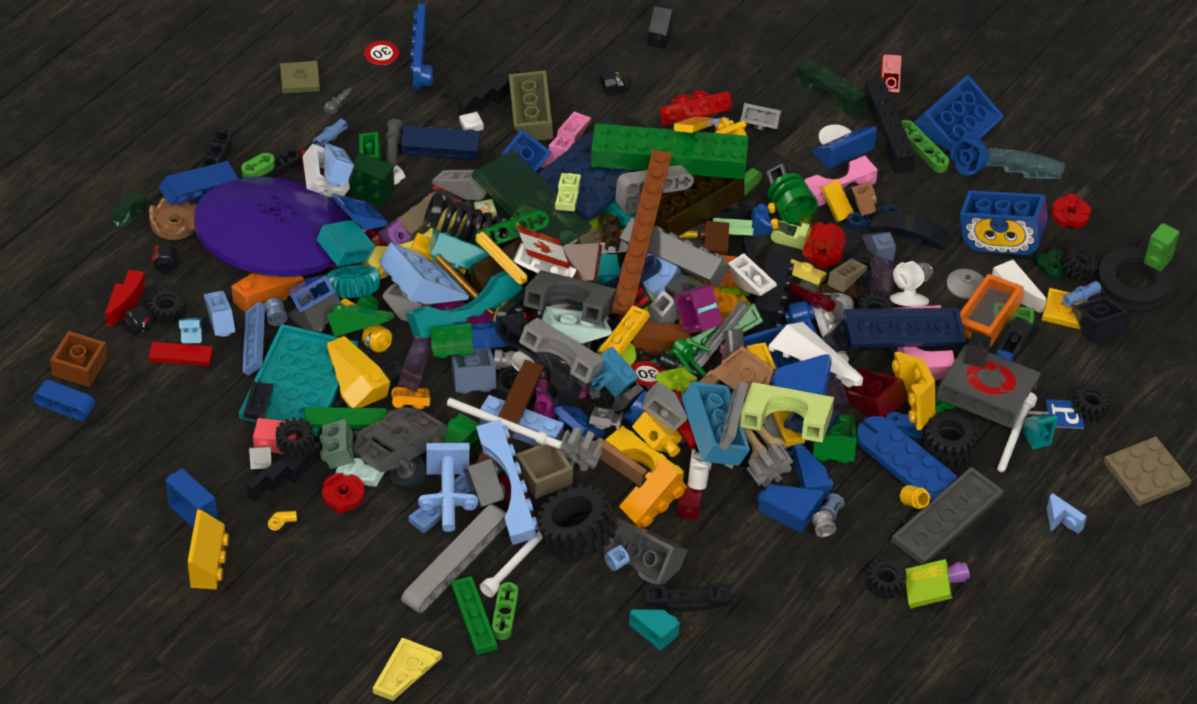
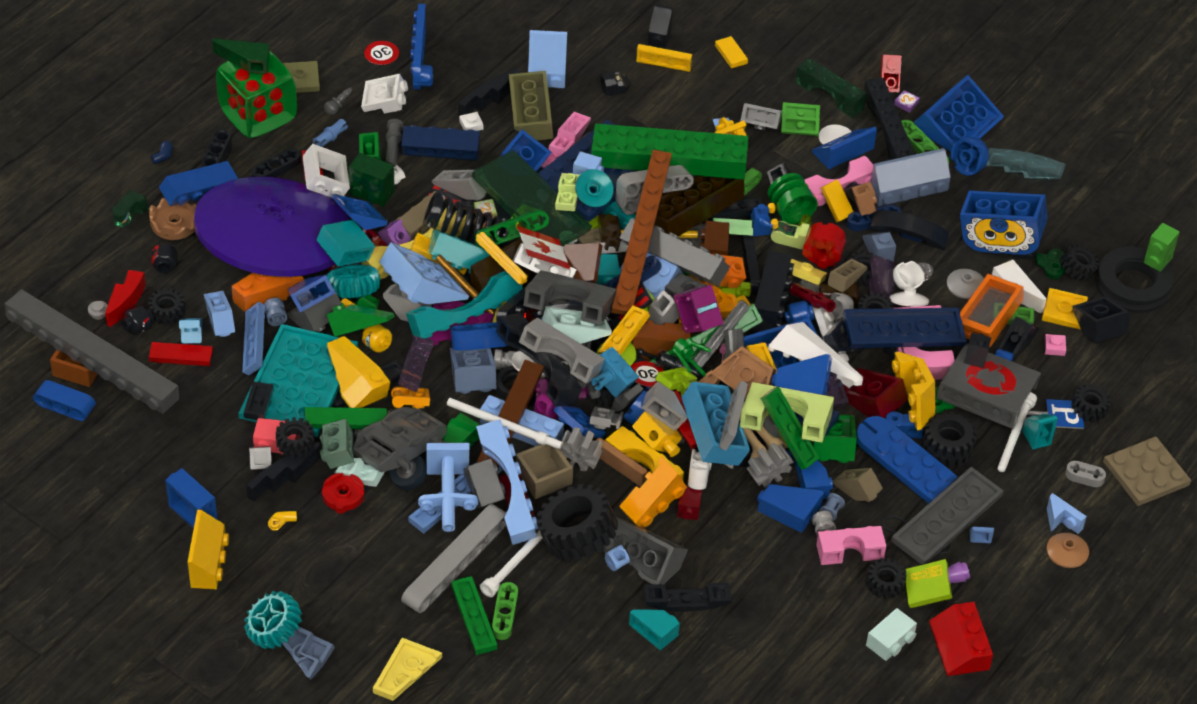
bright green beam [241,153,275,178] -> none
light blue slope [324,143,354,187] -> none
green bracket [430,323,474,358] -> none
red bracket [660,90,732,125] -> none
yellow tile [674,116,714,133] -> none
white slope [727,254,777,296] -> none
yellow brick [900,485,930,509] -> none
red plate [1052,194,1091,229] -> none
medium blue pin [1062,281,1101,307] -> none
none -> dark grey brick [5,289,179,414]
none -> light grey plate [88,301,108,320]
none -> dark blue arm [151,141,173,164]
none -> dark green slope [212,38,270,74]
none -> green piece [216,51,297,138]
none -> teal gear [244,591,302,650]
none -> sand blue slope [283,627,335,679]
none -> white plate [361,74,408,114]
none -> light blue slope [528,30,567,88]
none -> light blue brick [573,151,604,175]
none -> teal dish [575,169,613,208]
none -> yellow tile [636,44,692,72]
none -> yellow tile [715,36,748,69]
none -> green plate [760,386,820,470]
none -> bright green slope [781,102,820,136]
none -> bright pink arch [816,526,886,565]
none -> dark tan slope [833,468,883,502]
none -> light aqua brick [866,608,917,661]
none -> slope [871,148,951,206]
none -> tile [894,90,920,113]
none -> red slope [929,602,993,676]
none -> medium blue slope [969,527,994,543]
none -> bright pink plate [1044,334,1066,356]
none -> medium nougat dish [1046,533,1089,568]
none -> light grey beam [1065,461,1106,487]

